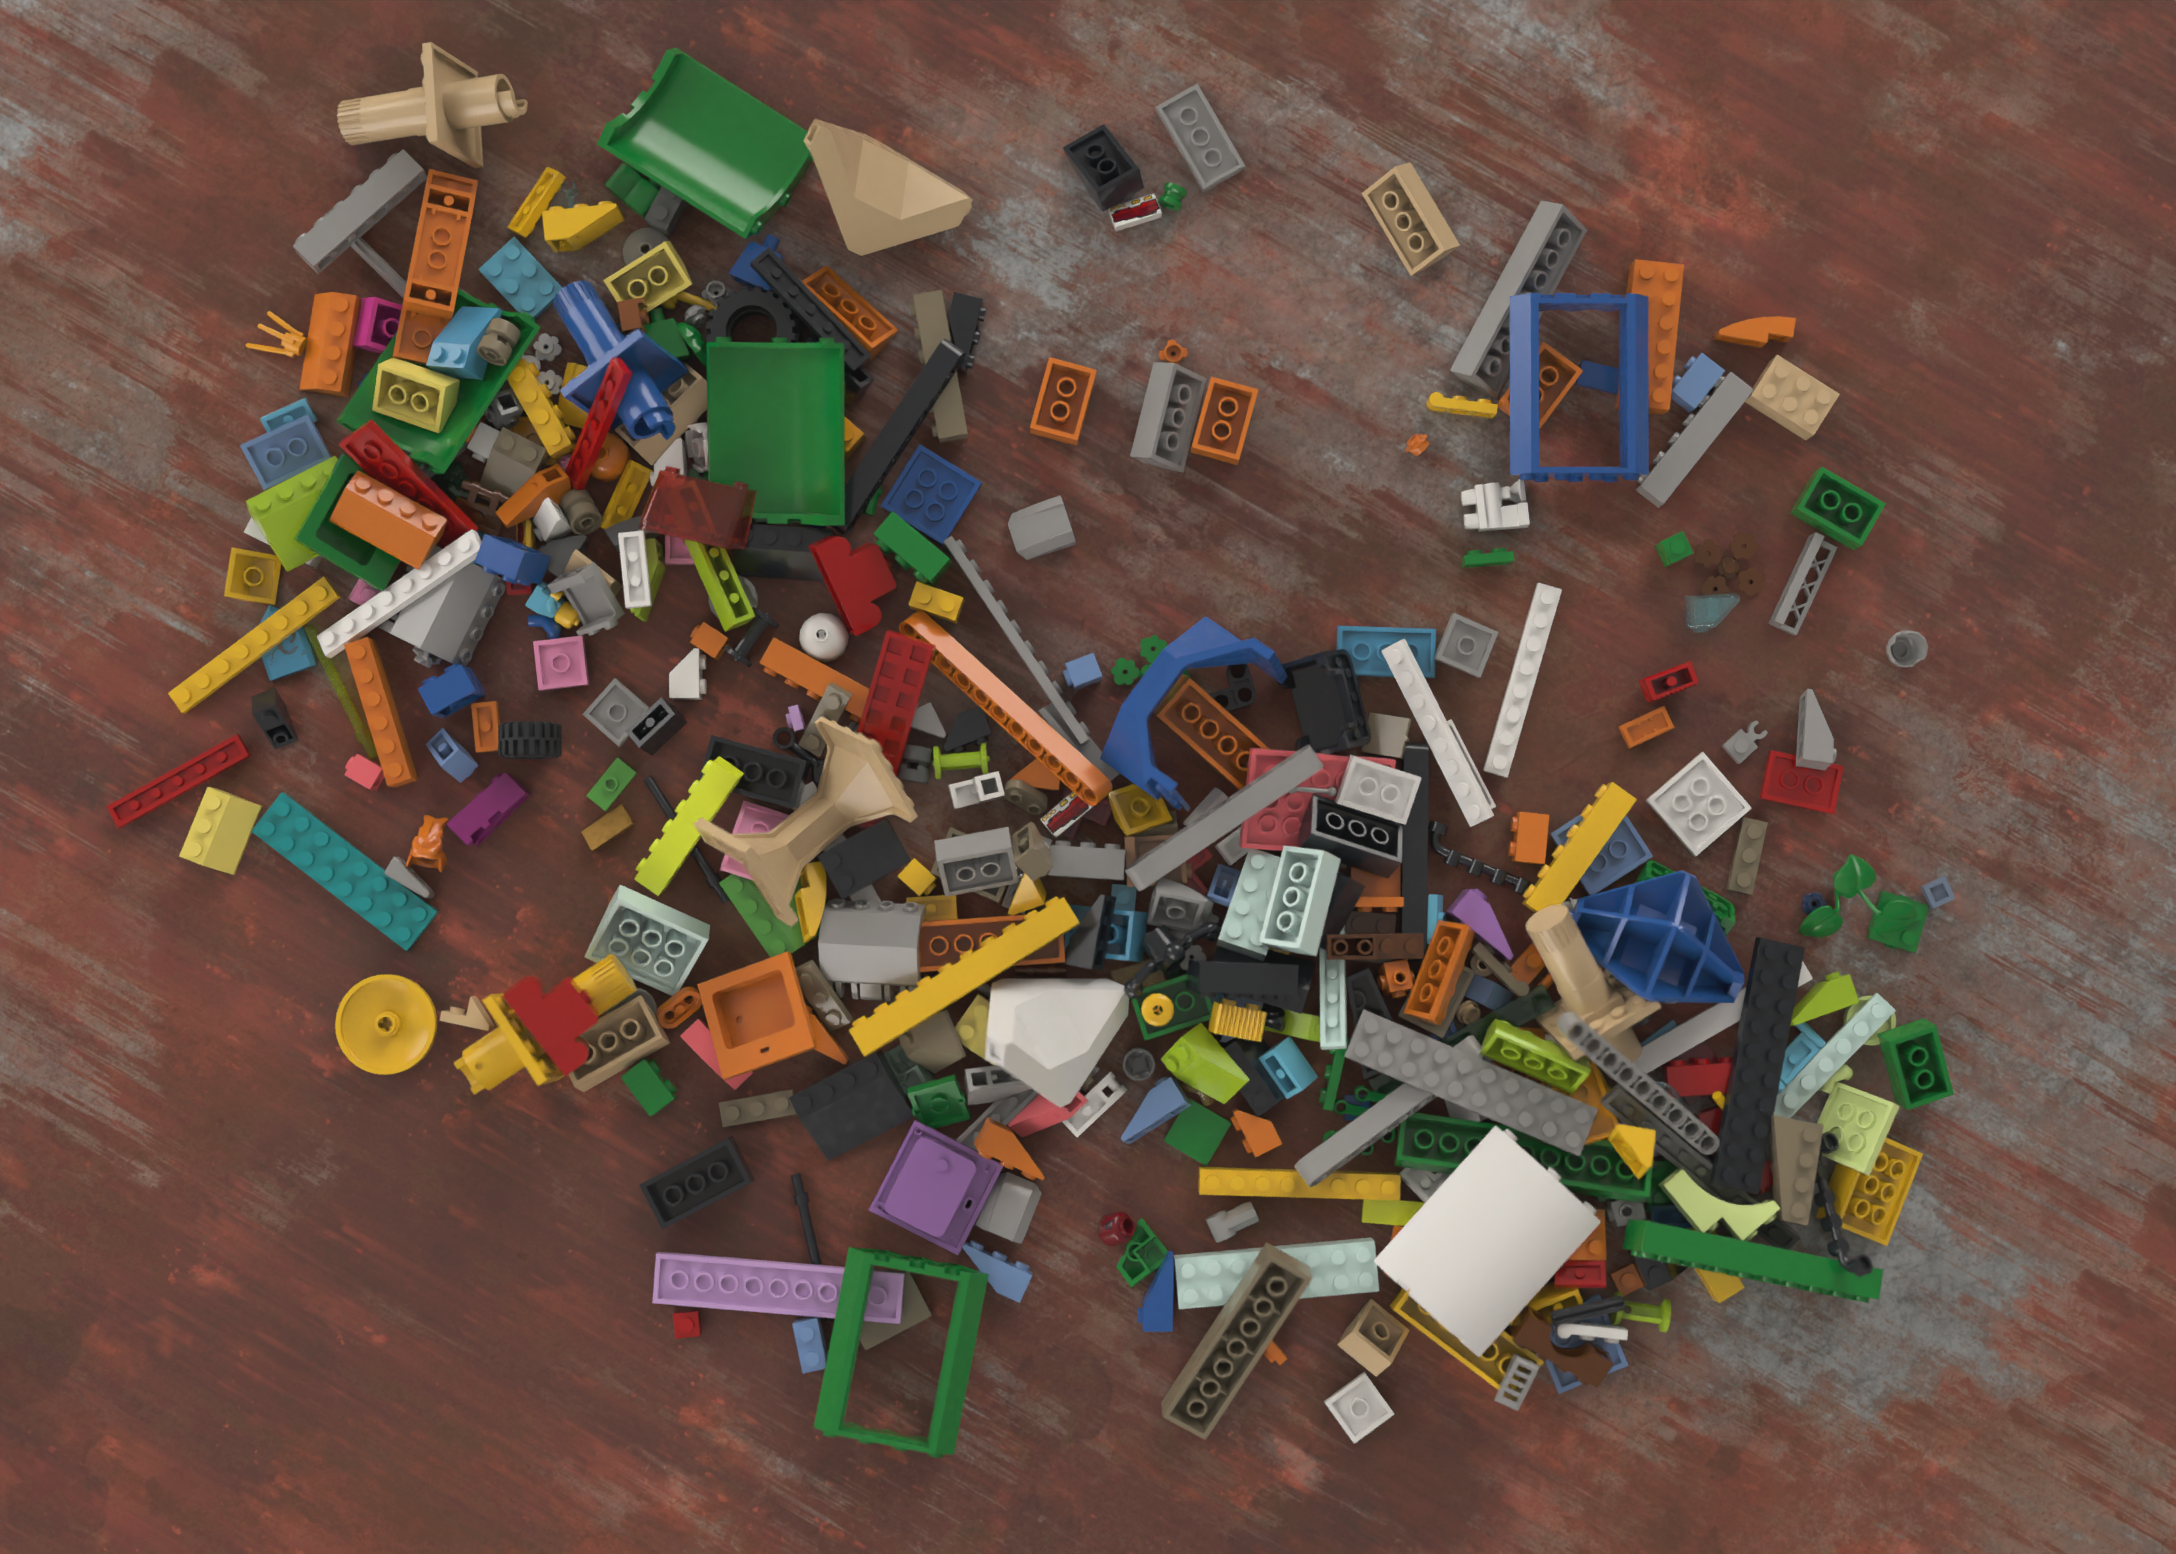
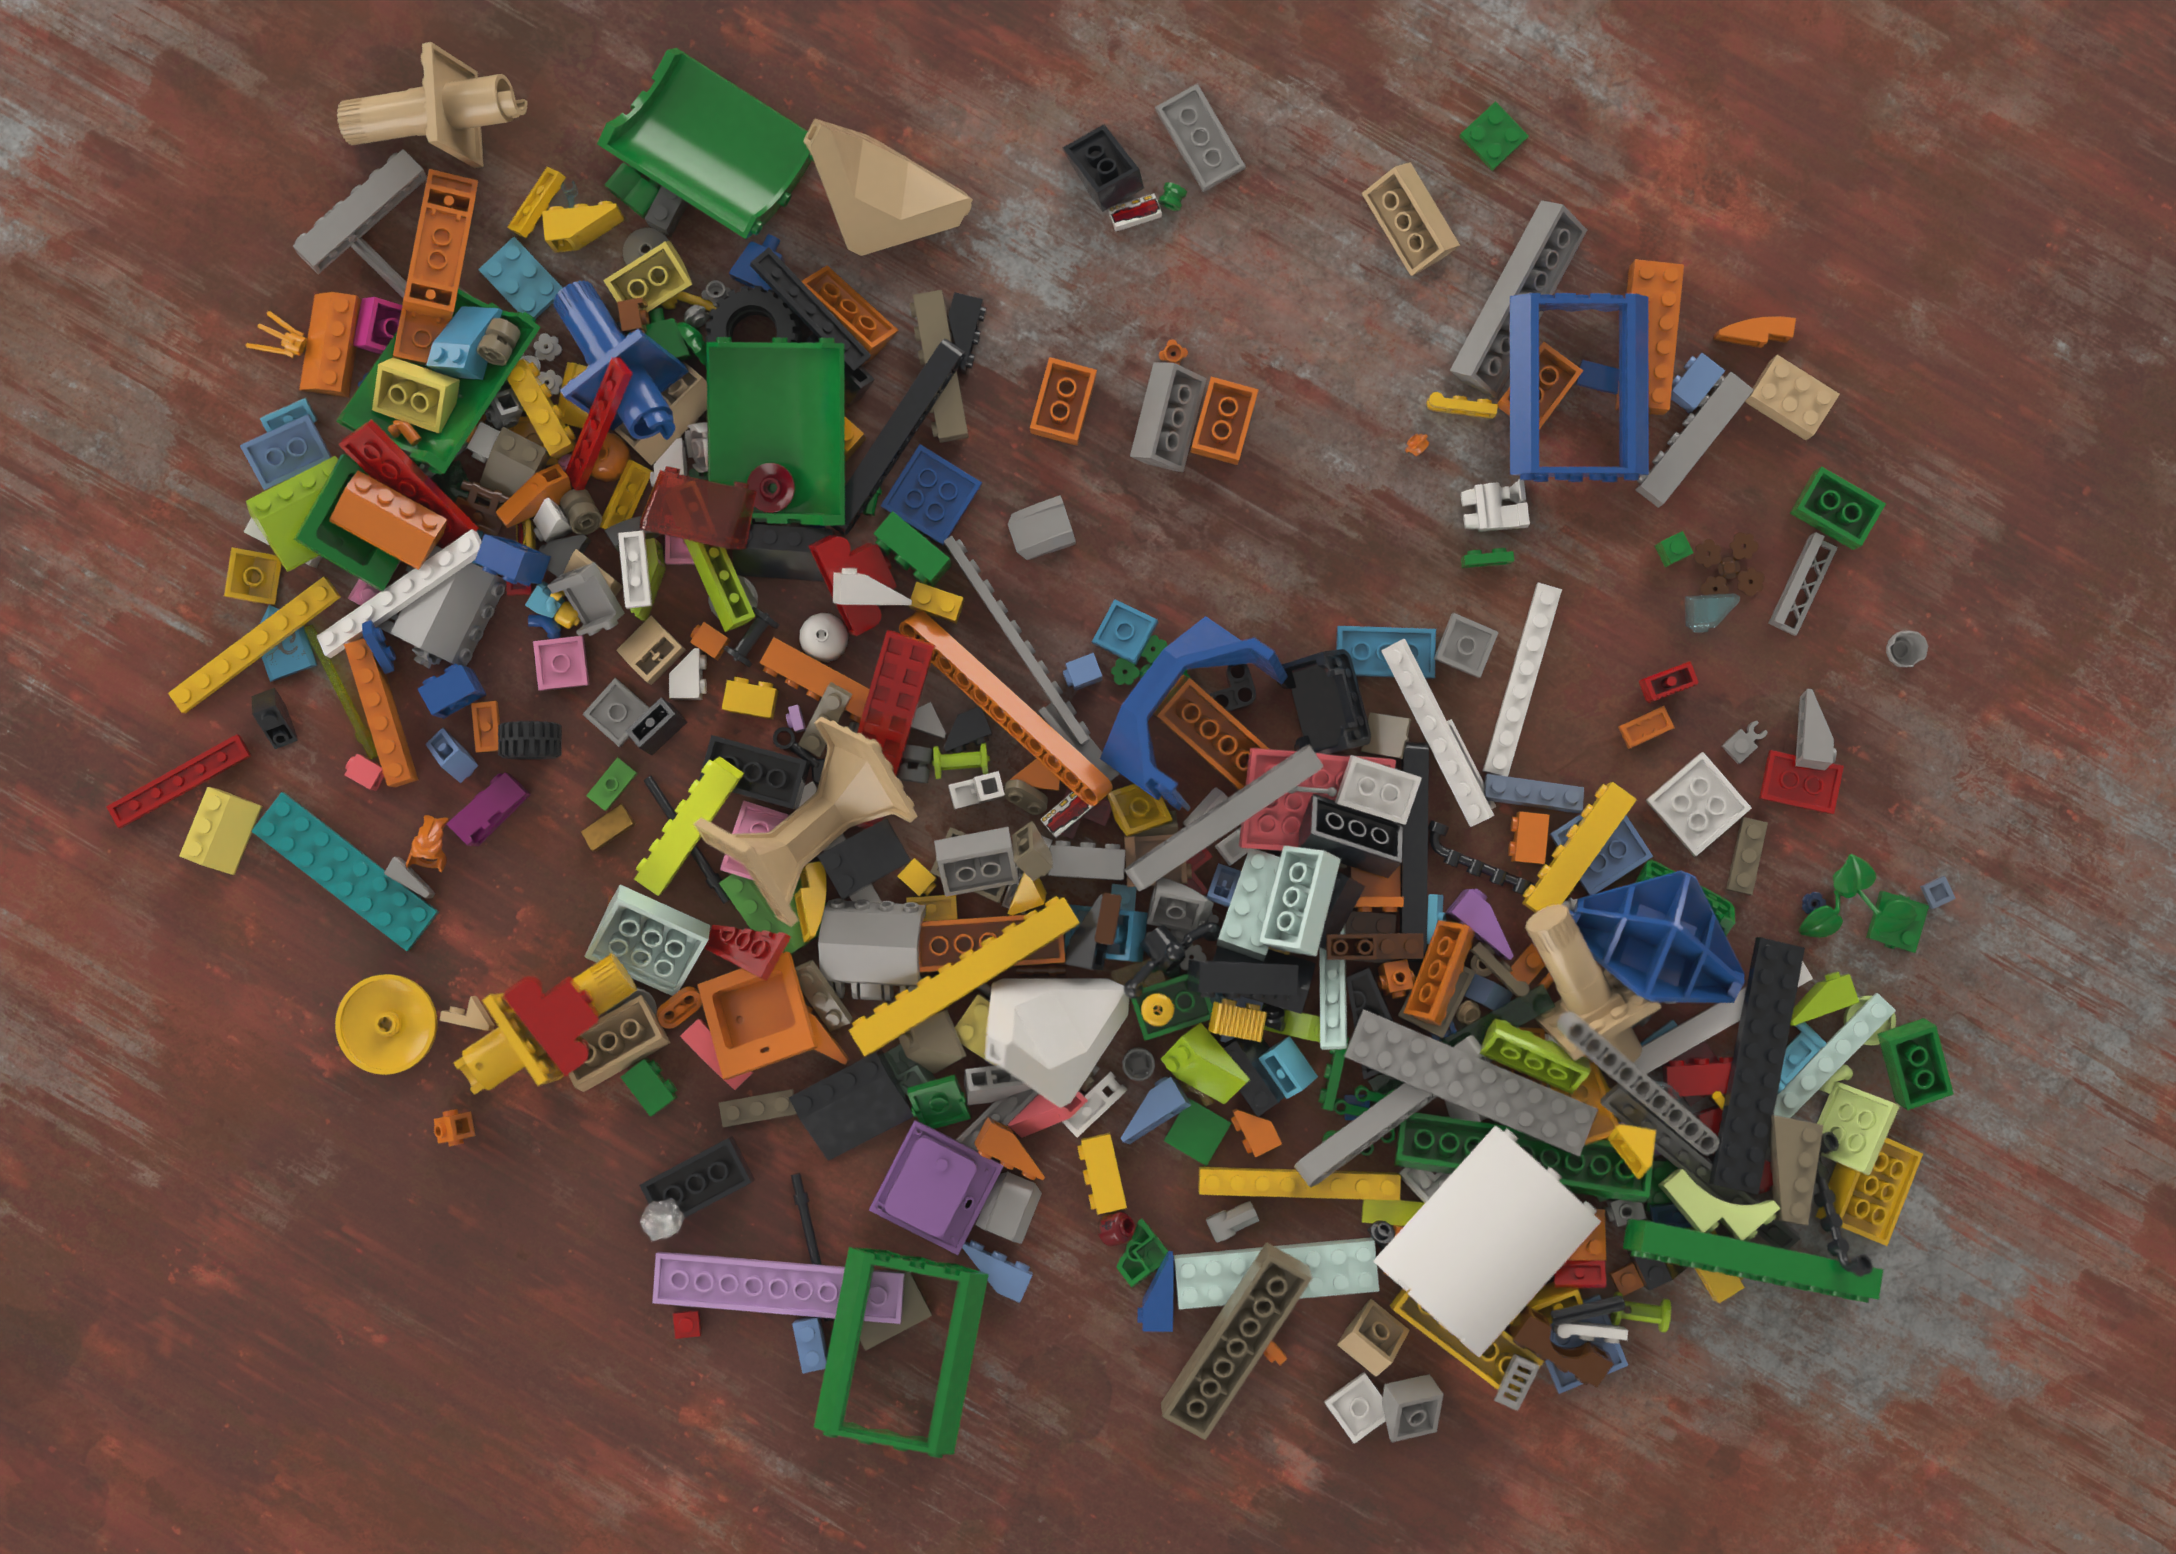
none -> blue plate [362,620,396,674]
none -> orange arm [388,420,422,446]
none -> orange brick [434,1109,475,1146]
none -> tan slope [616,616,686,685]
none -> clear brick [640,1198,684,1241]
none -> red wing [704,925,791,981]
none -> yellow brick [722,677,778,720]
none -> dark red dish [746,463,795,513]
none -> white slope [833,568,912,605]
none -> yellow brick [1077,1133,1127,1214]
none -> dark azure tile [1092,599,1158,665]
none -> reddish brown slope [1094,893,1122,945]
none -> black plate [1367,1220,1395,1250]
none -> light grey slope [1382,1374,1443,1442]
none -> green plate [1459,101,1529,171]
none -> sand blue plate [1484,774,1584,814]

